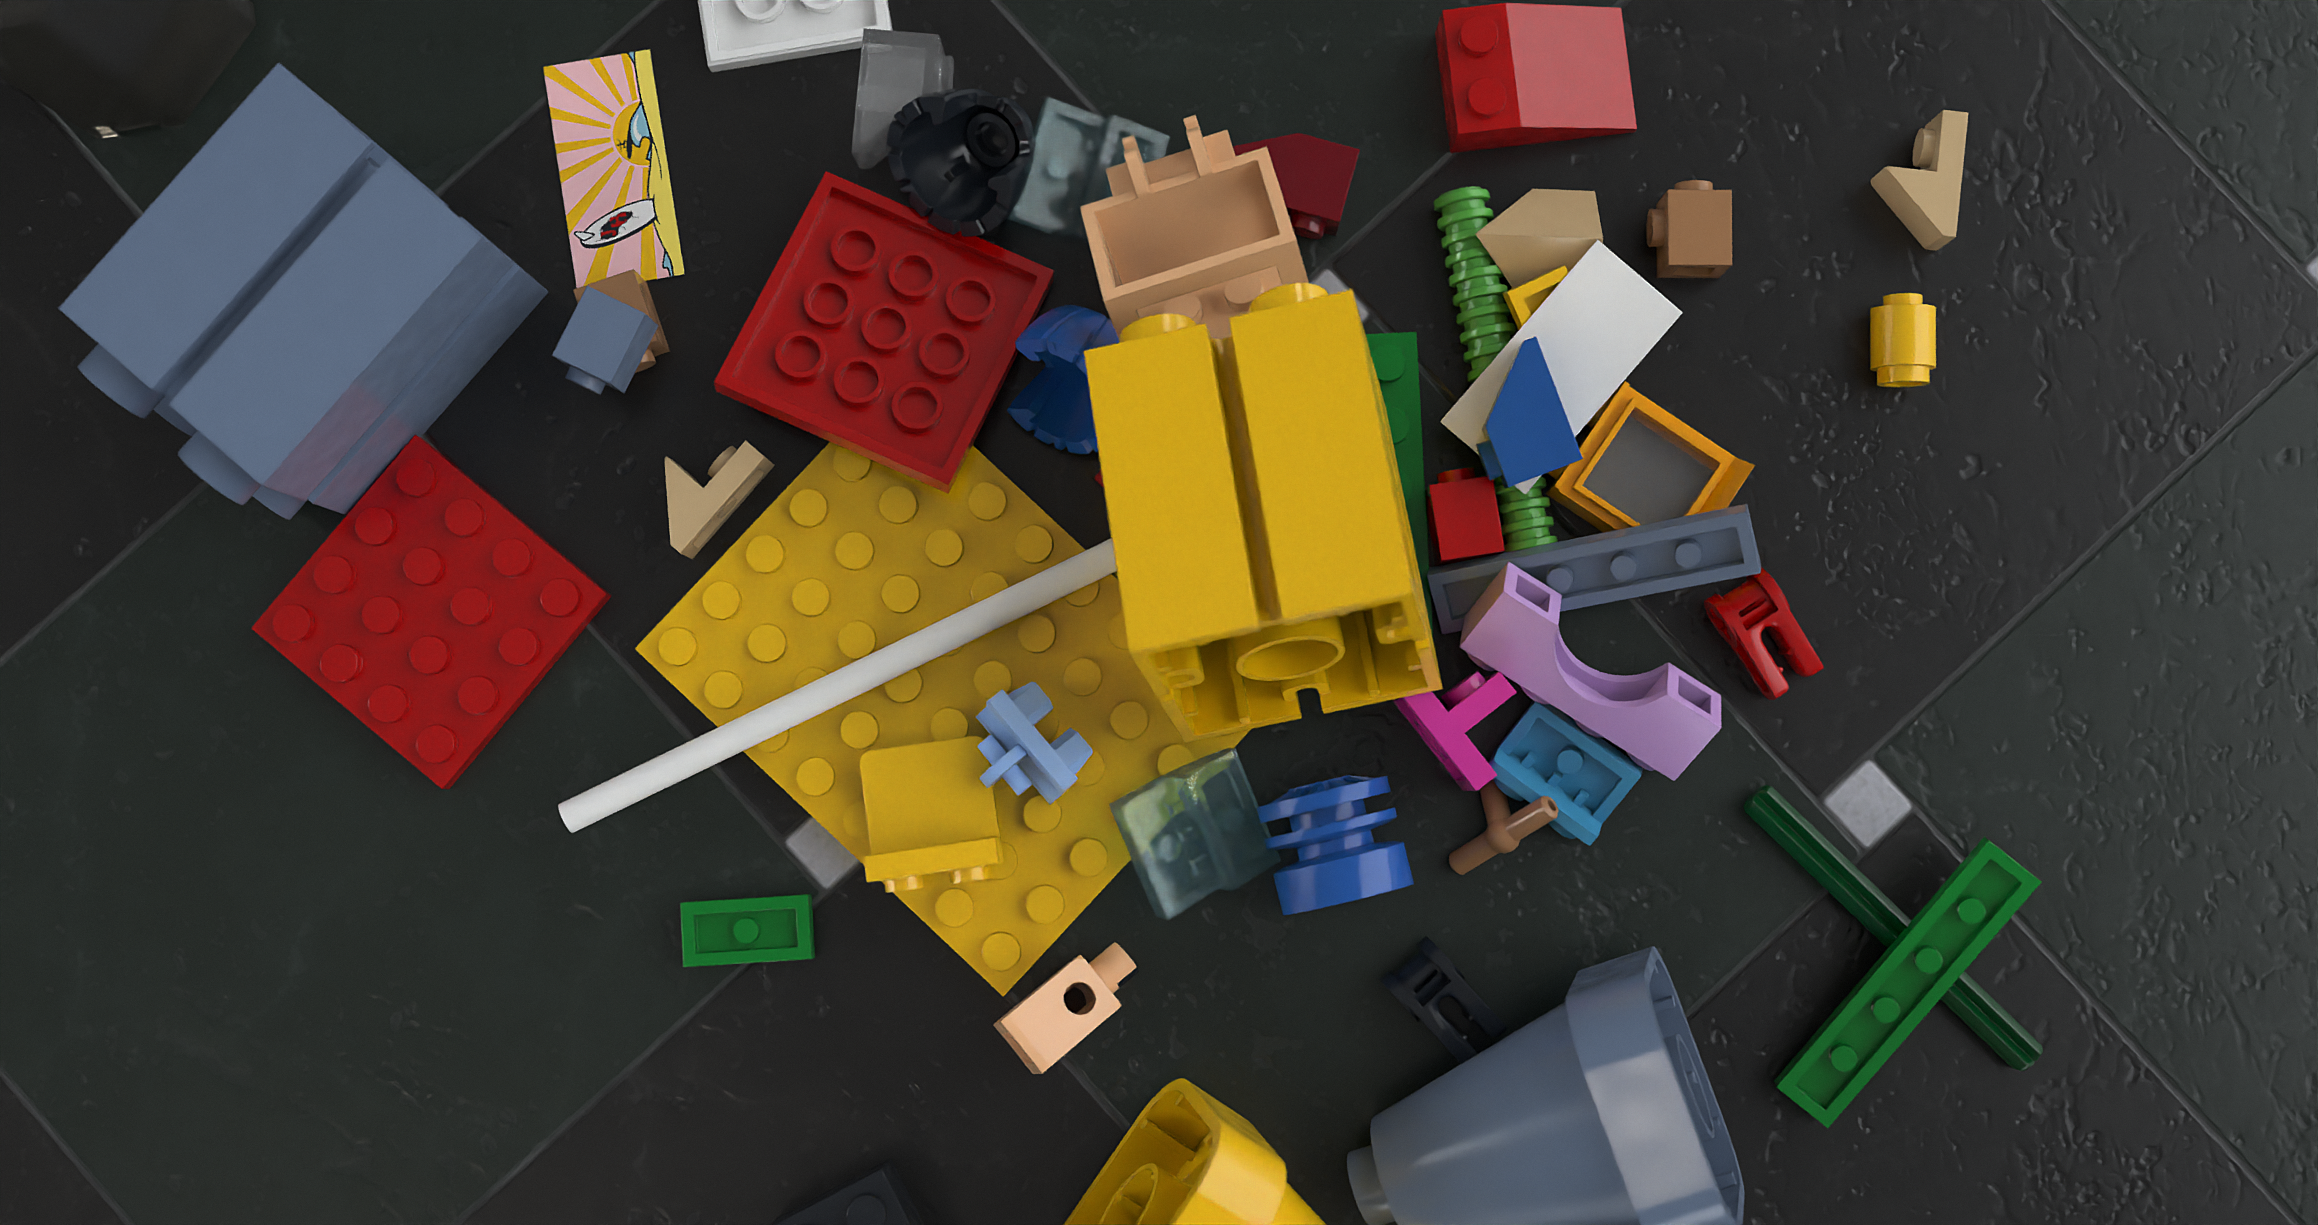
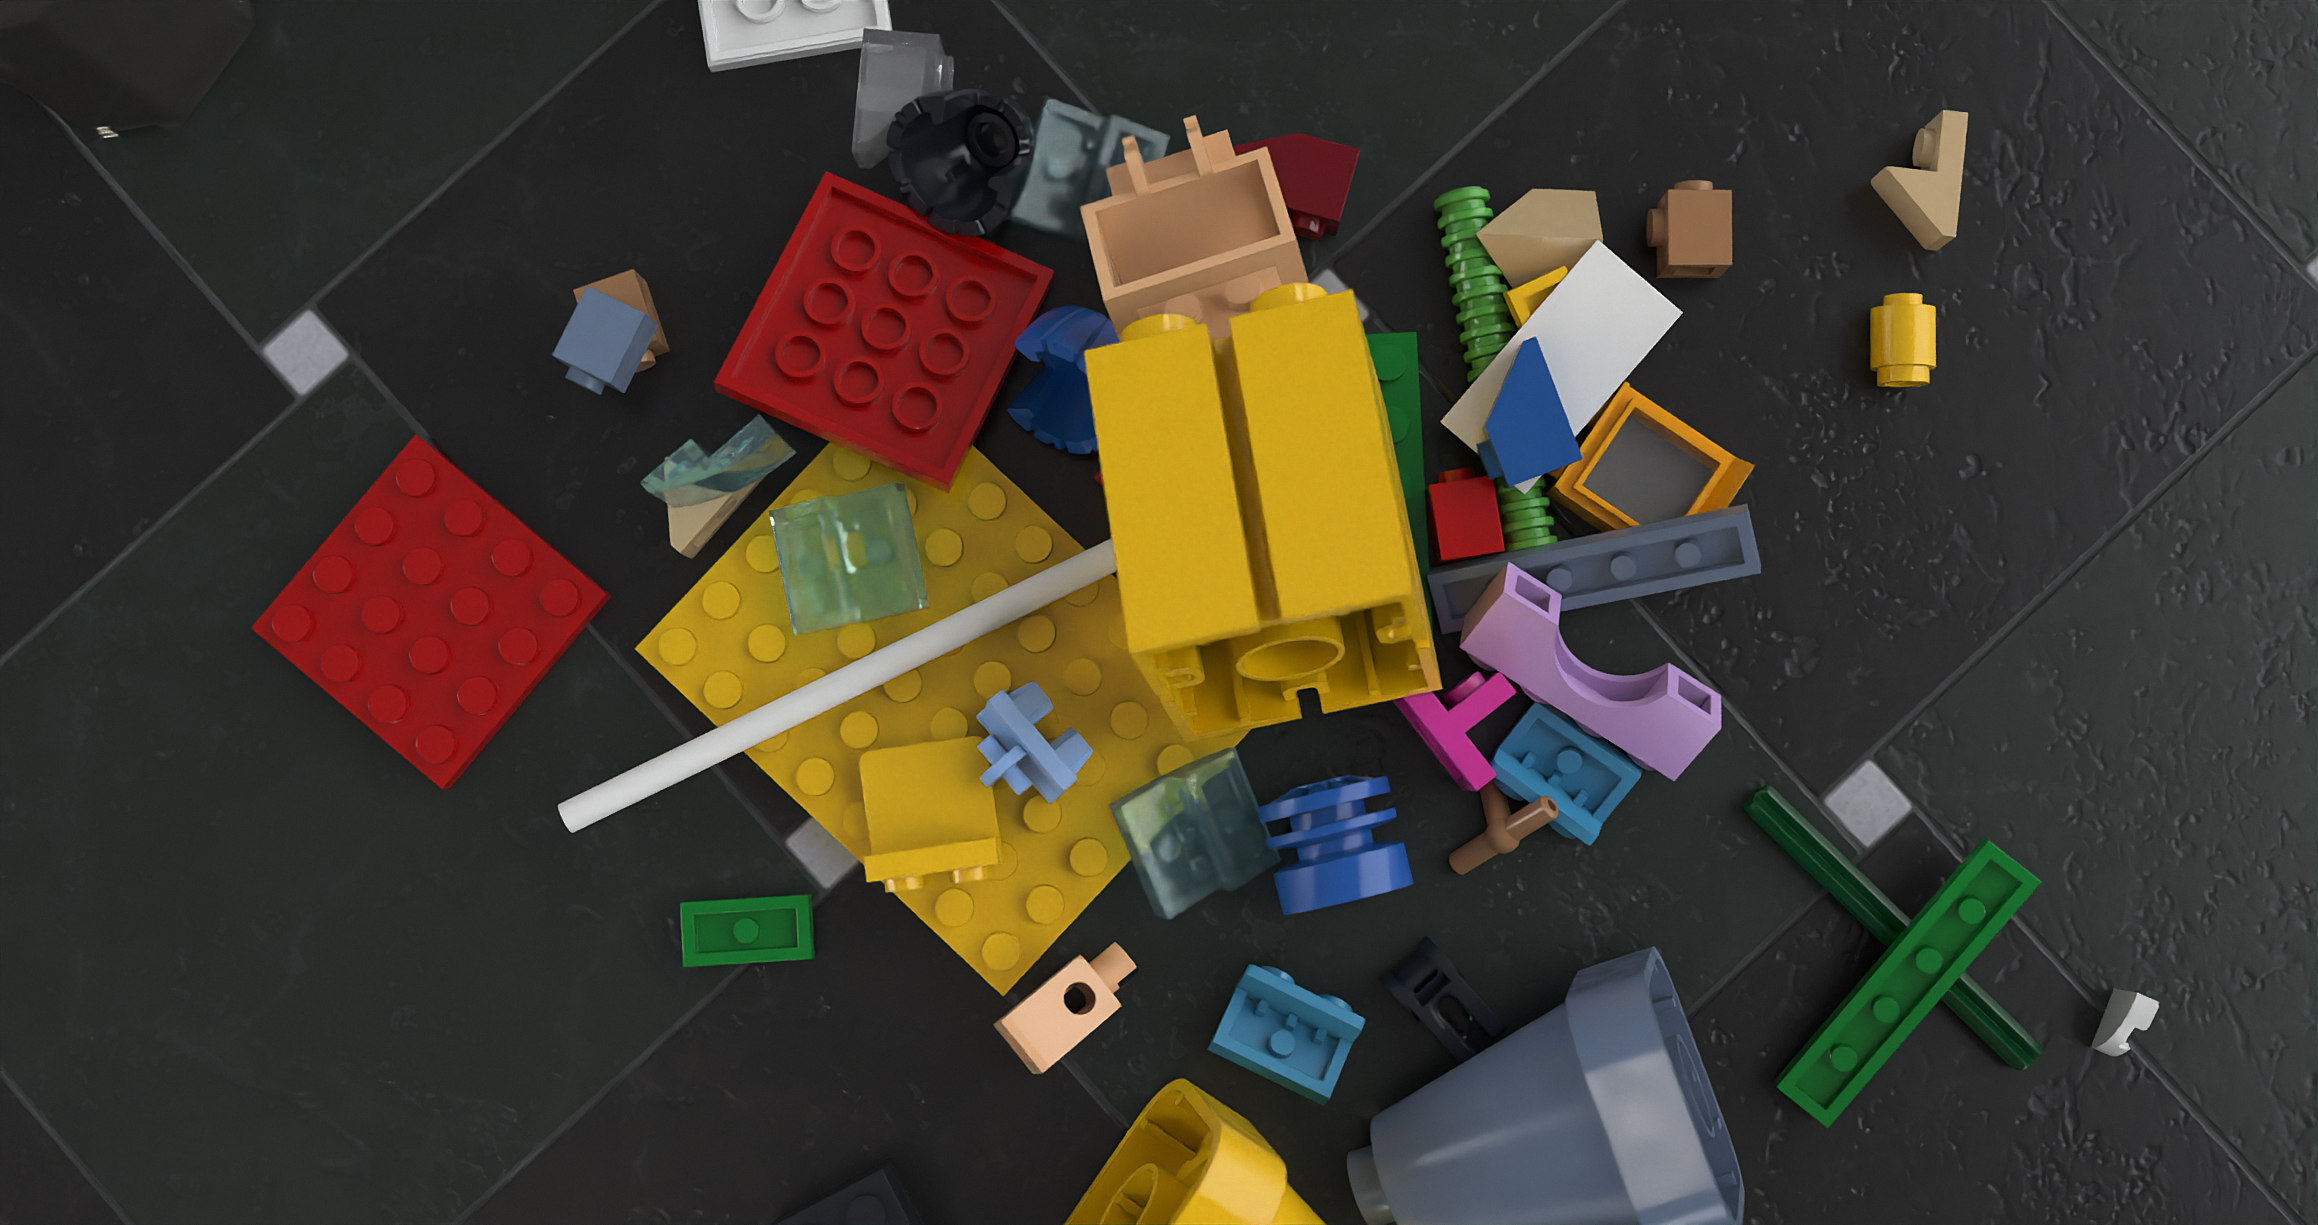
sand blue brick [59,63,549,520] -> none
sticker [543,49,685,288] -> none
slope [1435,3,1637,153] -> none
red piece [1704,567,1824,700] -> none
none -> clear light blue slope [640,414,797,508]
none -> clear light blue slope [769,482,930,636]
none -> dark azure bracket [1207,964,1366,1106]
none -> white tile [2091,988,2159,1056]

